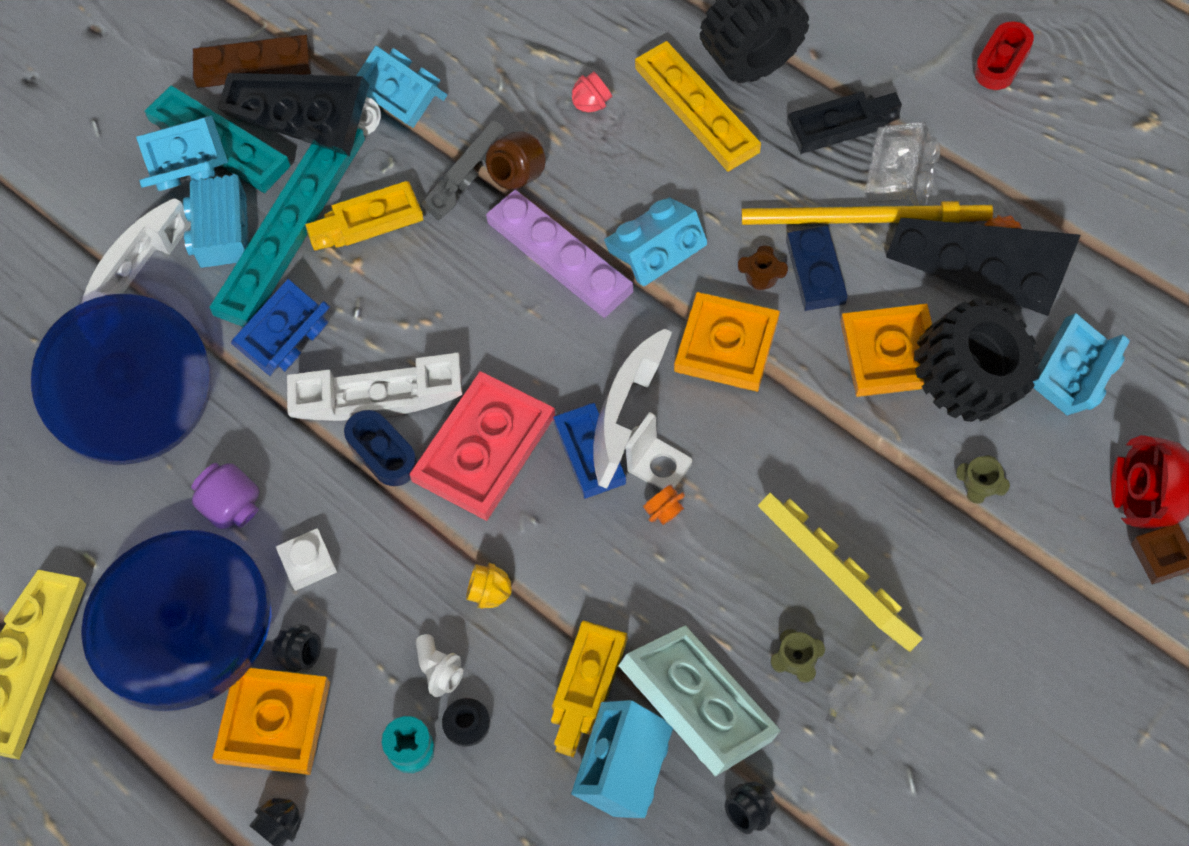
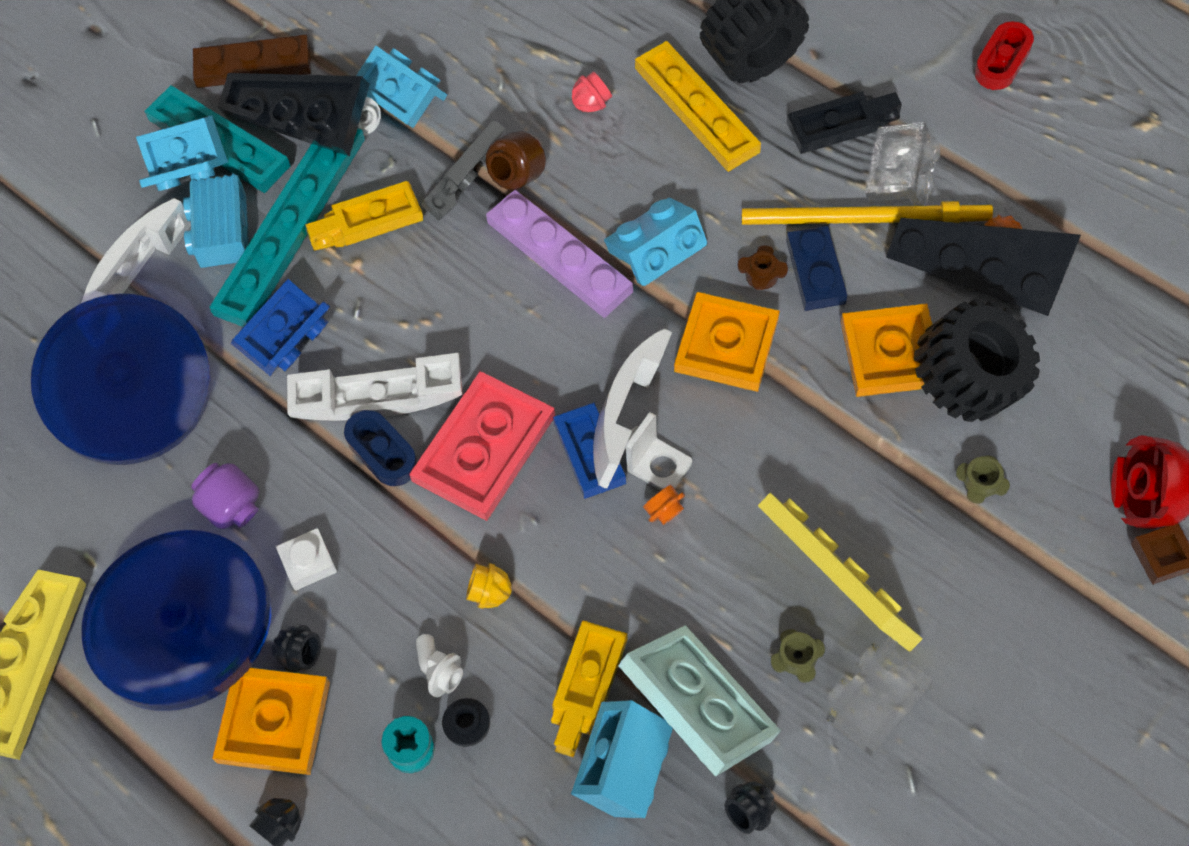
medium azure bracket [1033,313,1130,416] -> none

